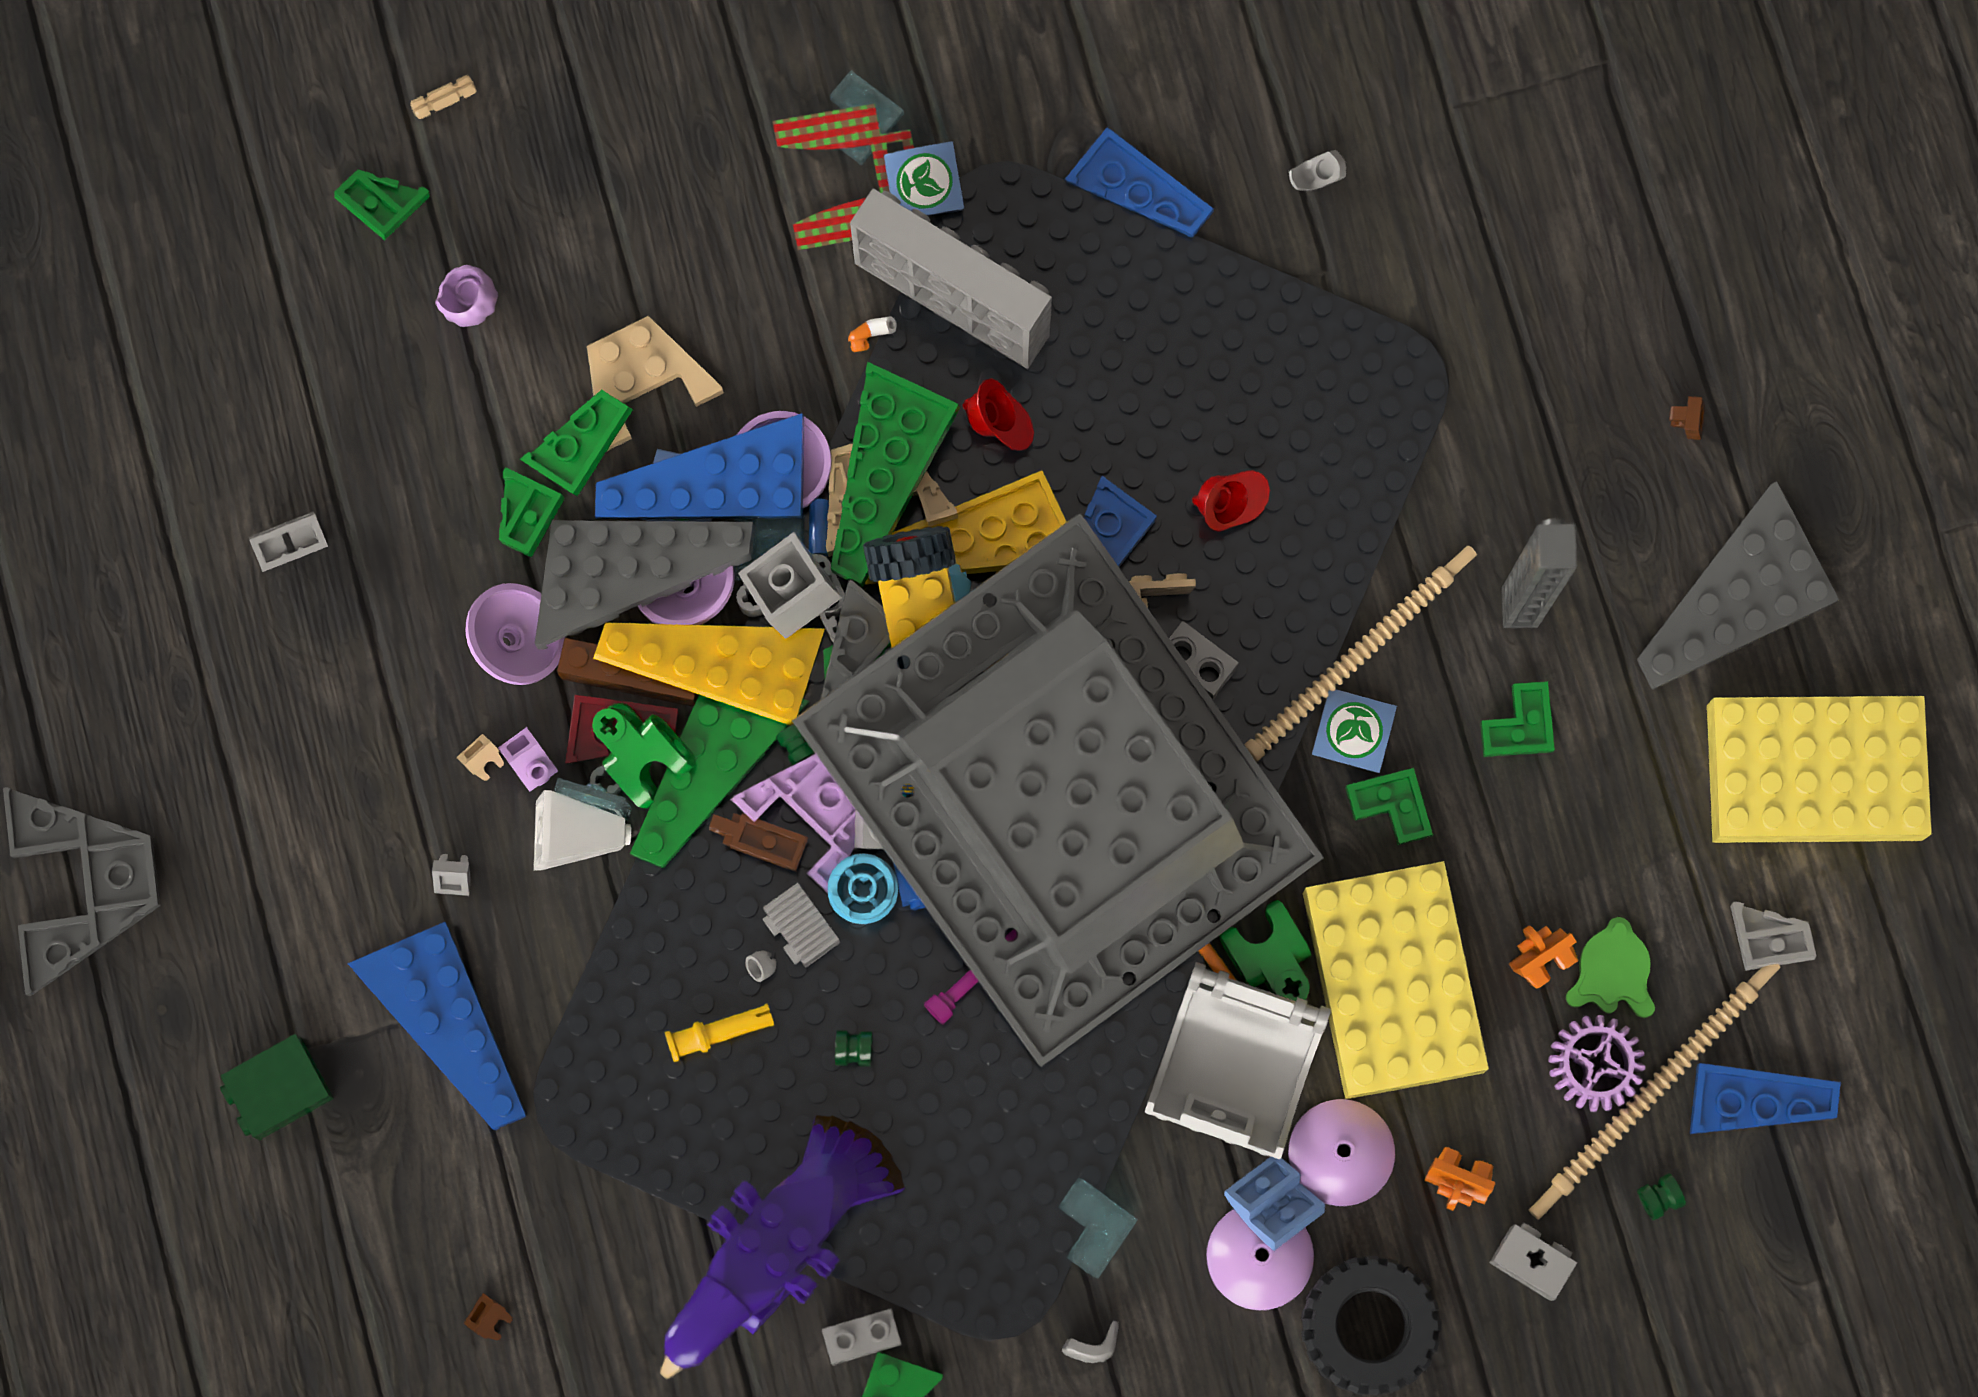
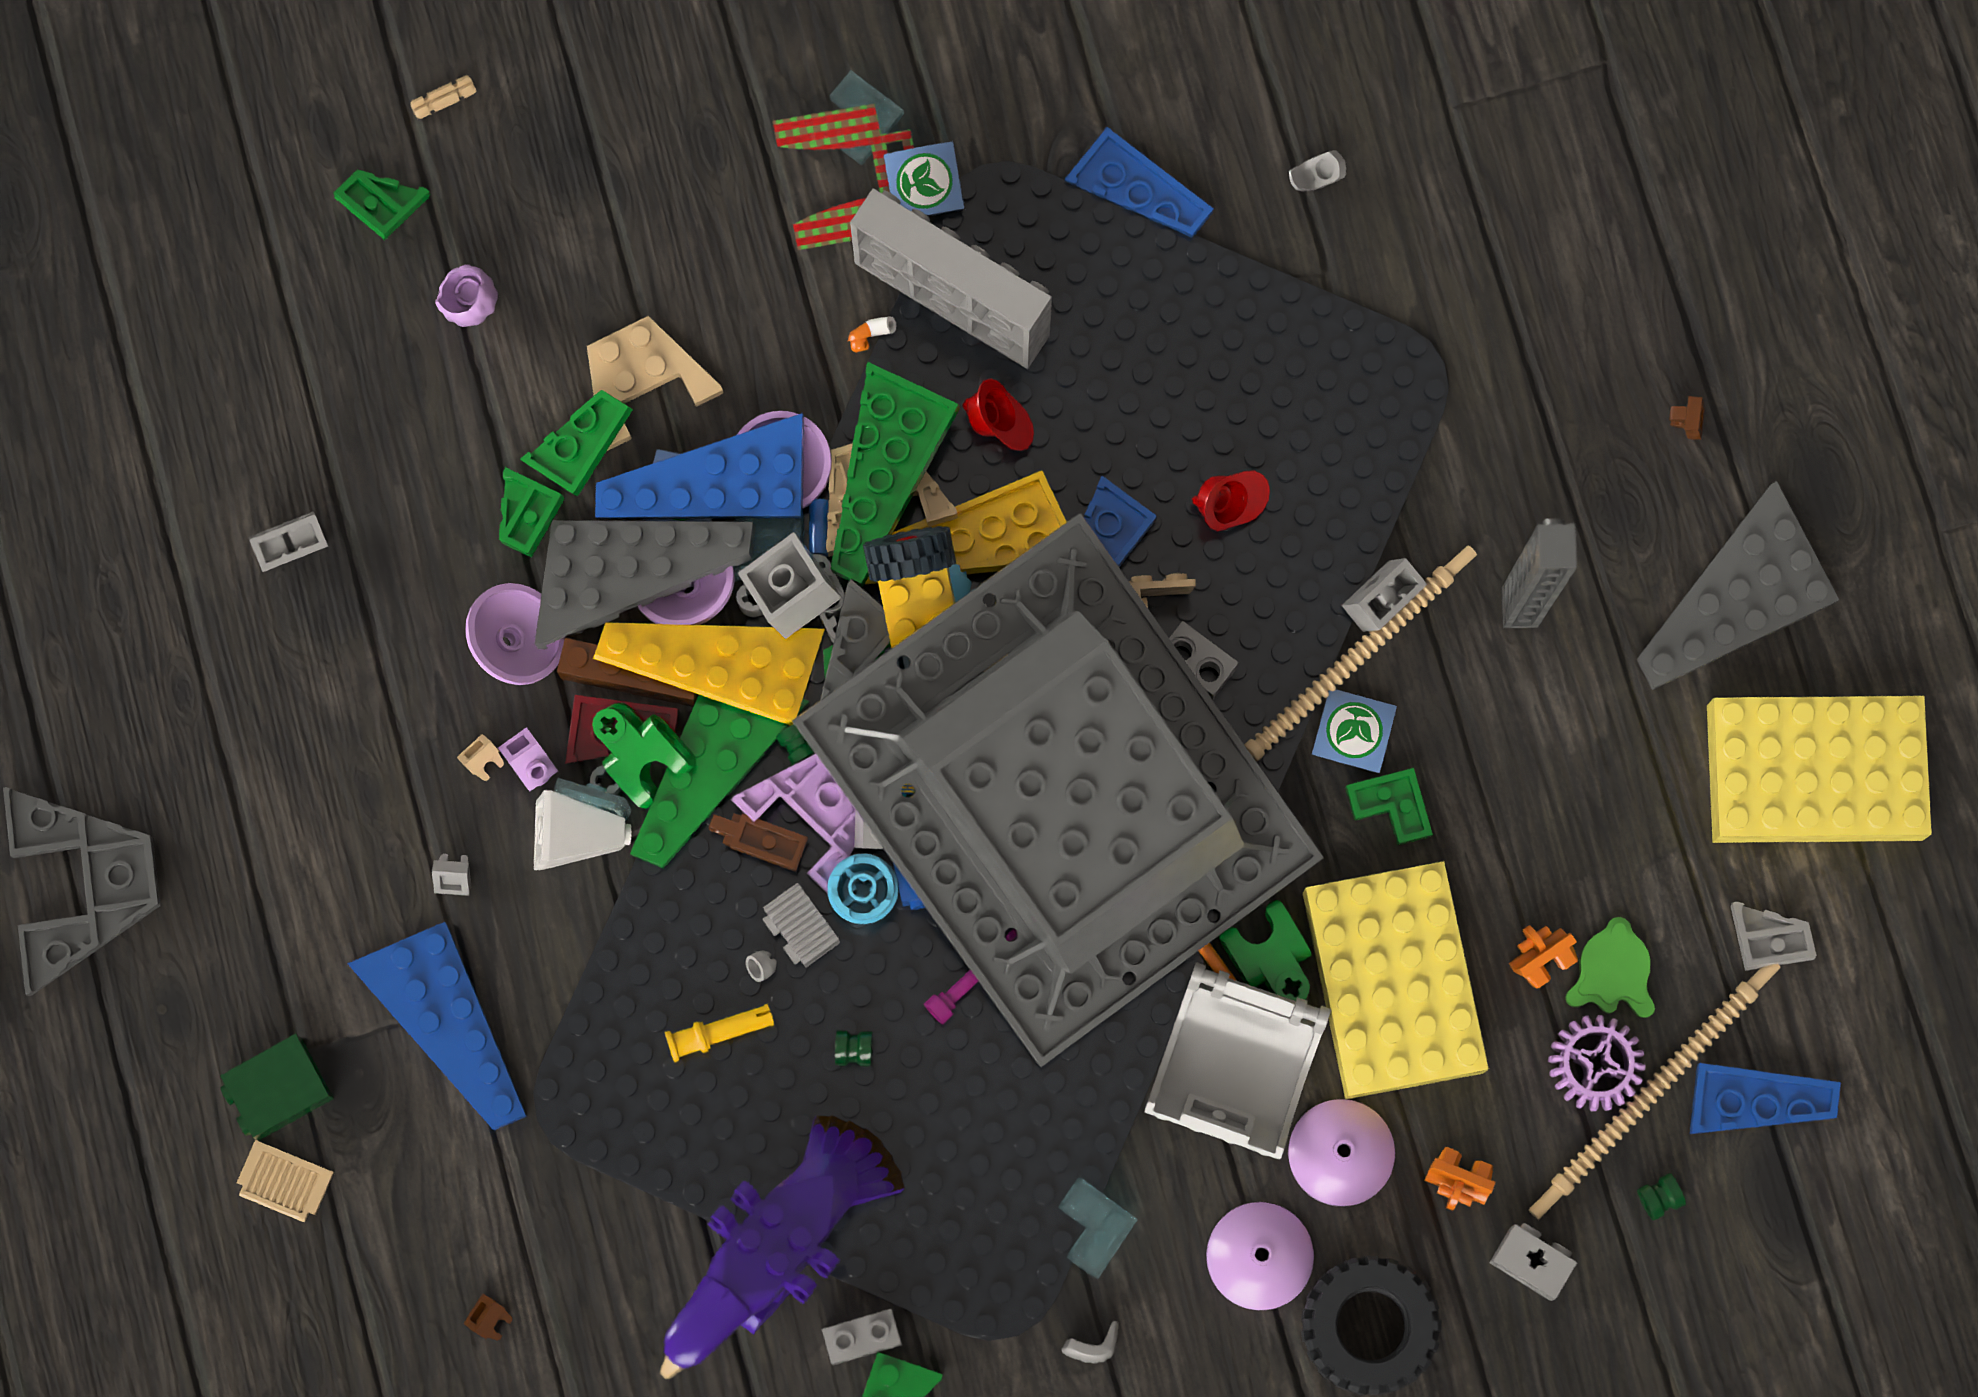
medium blue slope [1225,1157,1325,1251] -> none
green plate [1480,681,1555,757] -> none
none -> tan window [237,1140,334,1222]
none -> light grey brick [1342,558,1427,632]

